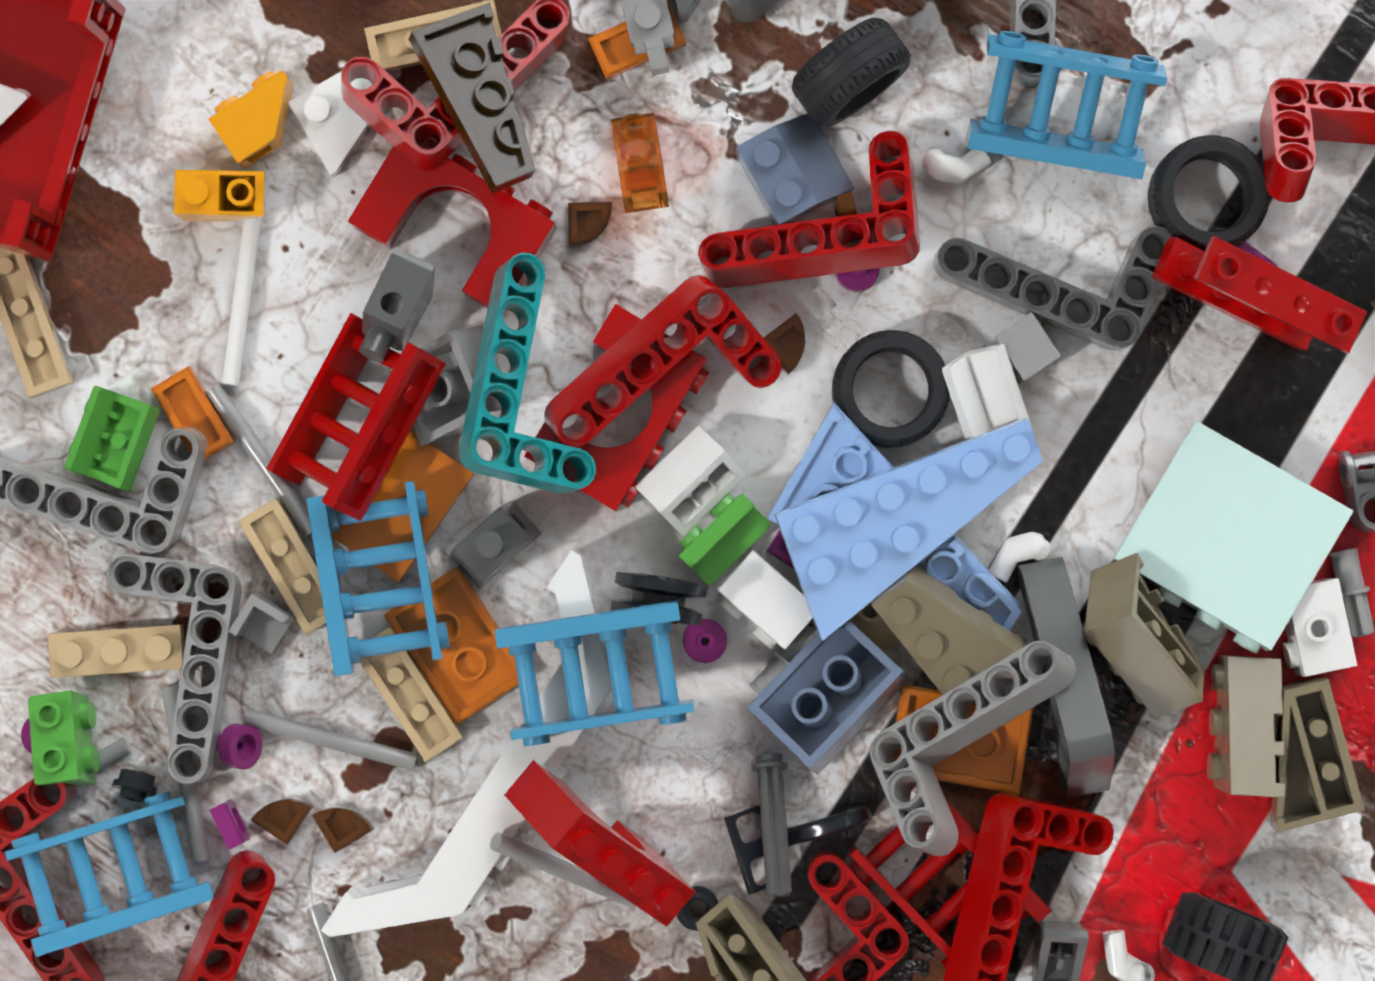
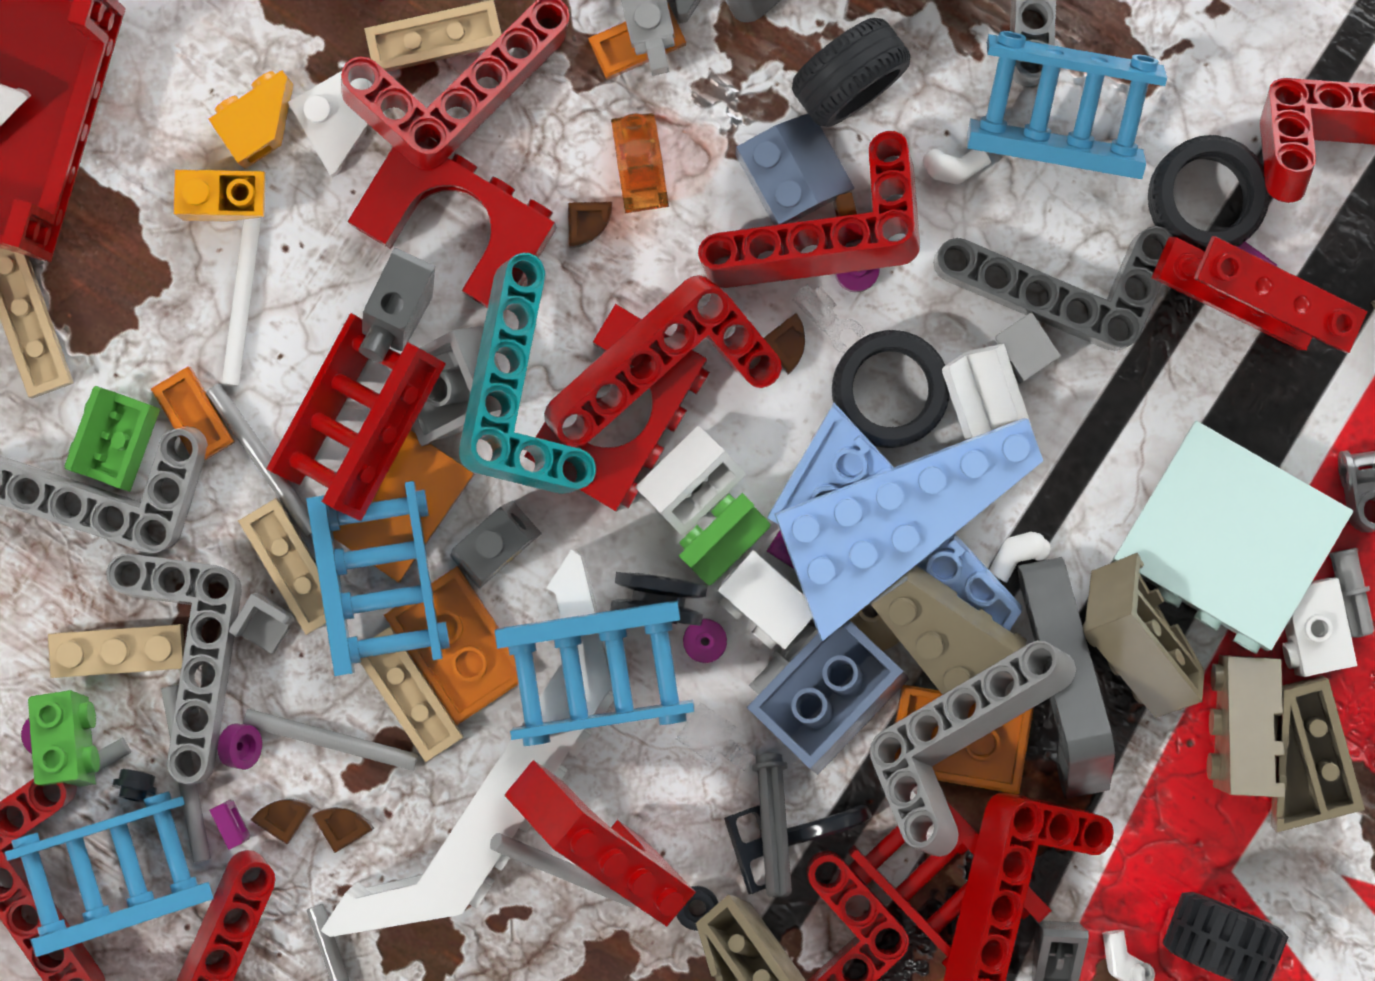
wing [408,2,535,193] -> none

